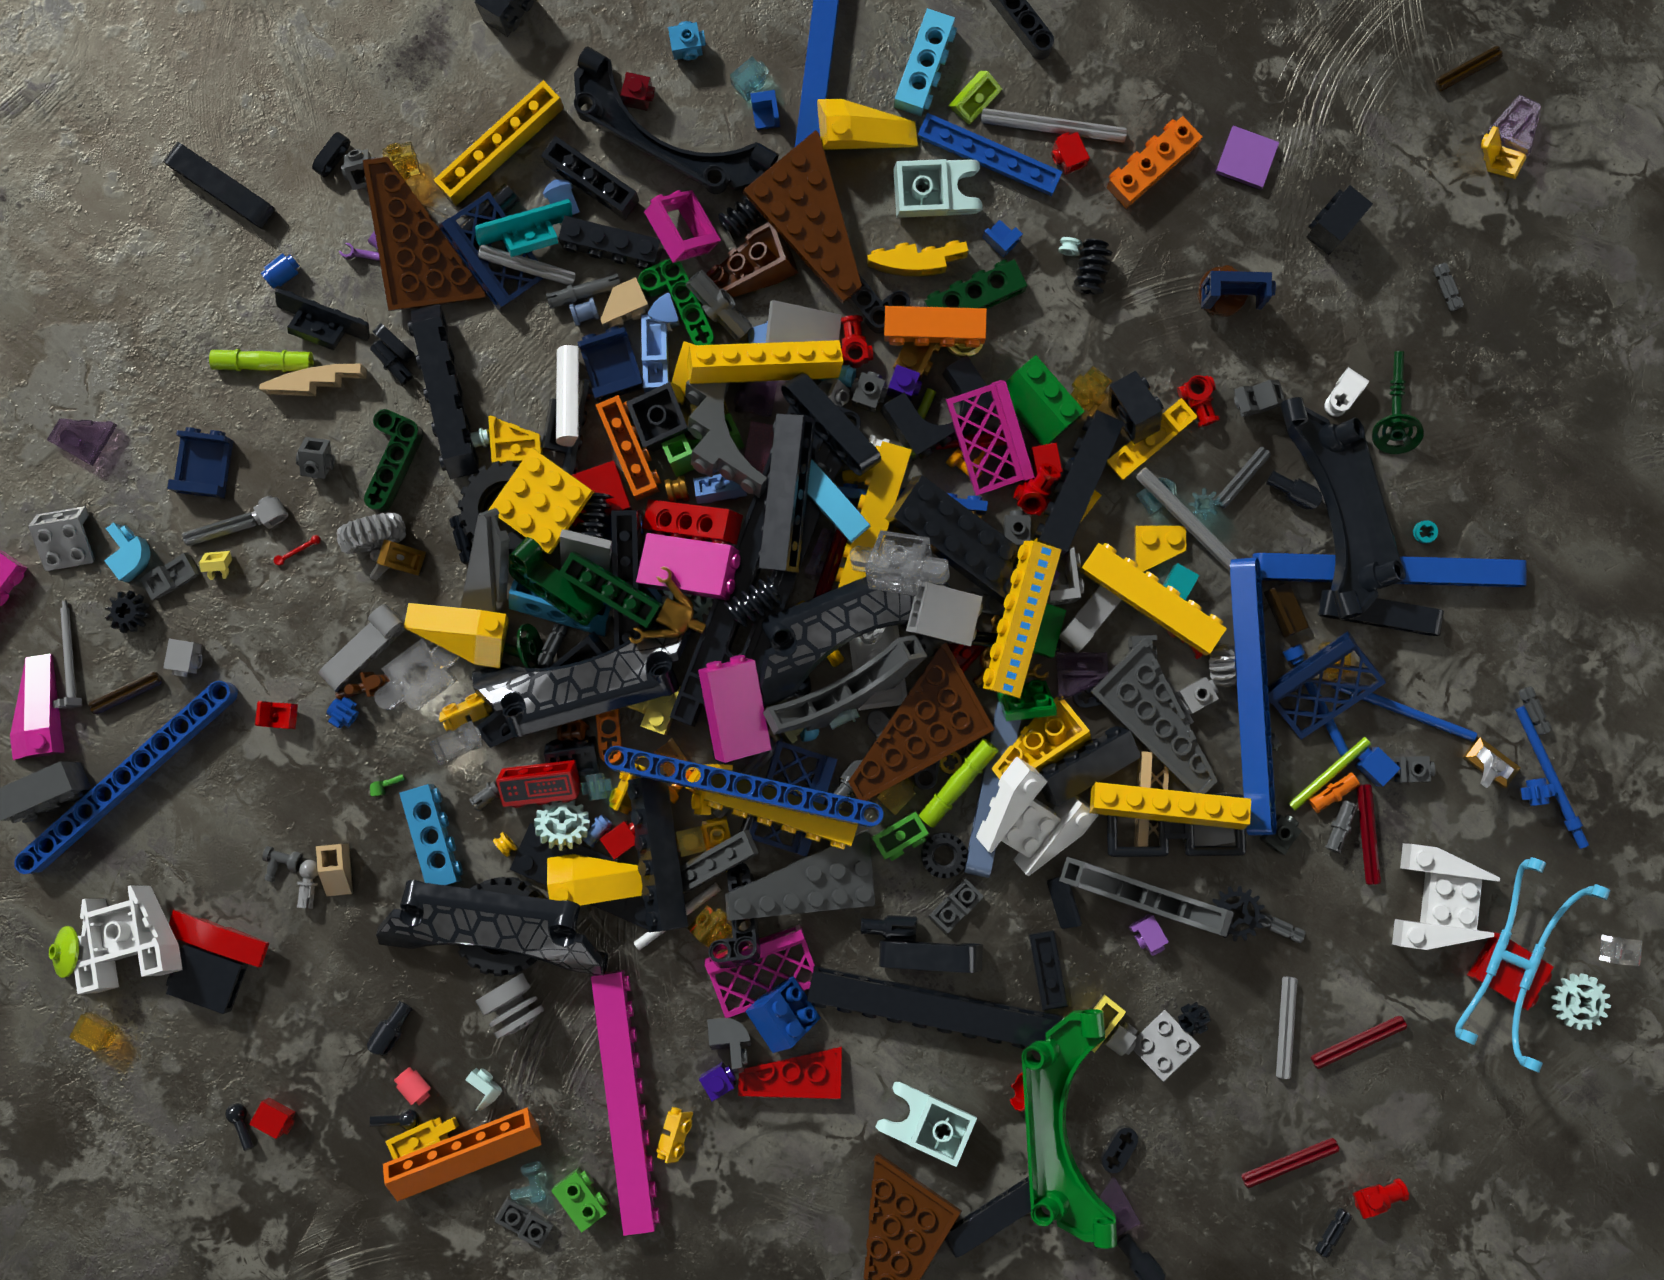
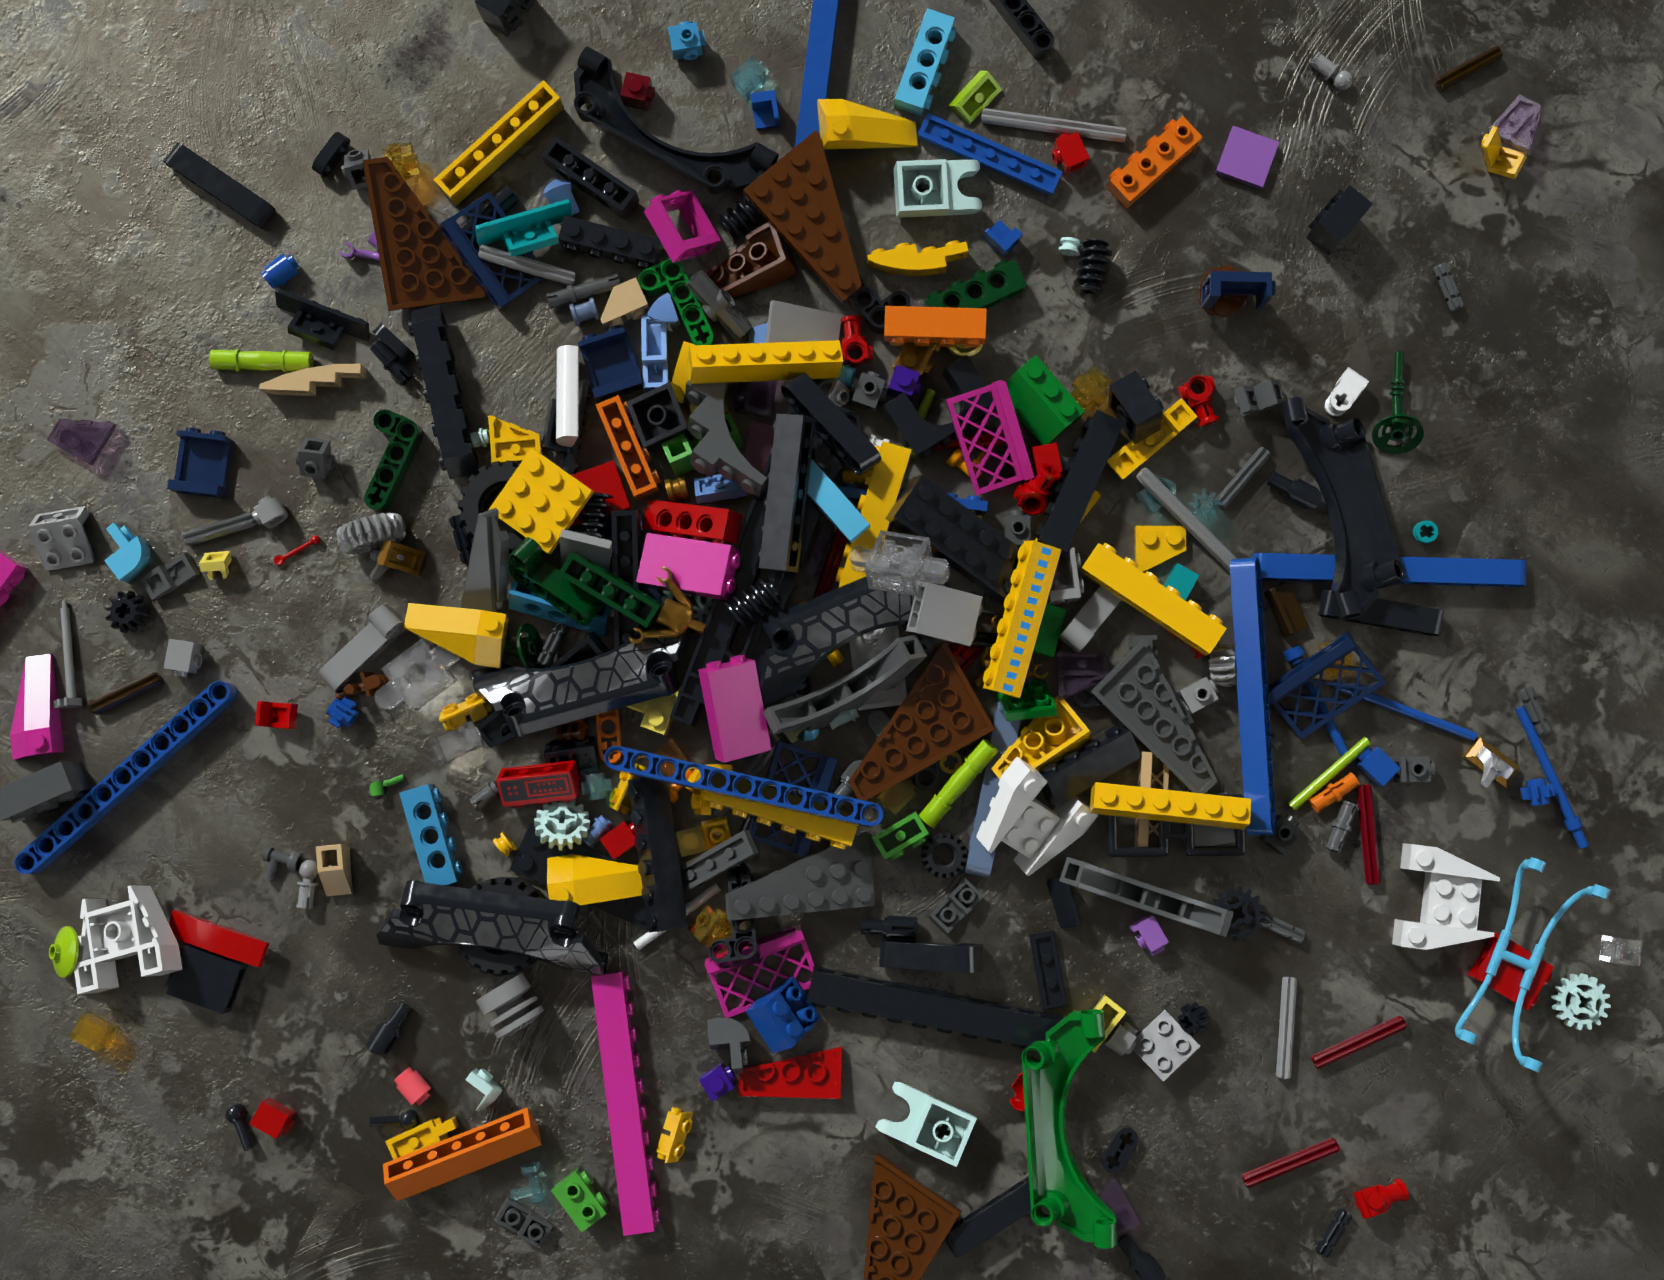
none -> light grey pin [1309,52,1353,90]

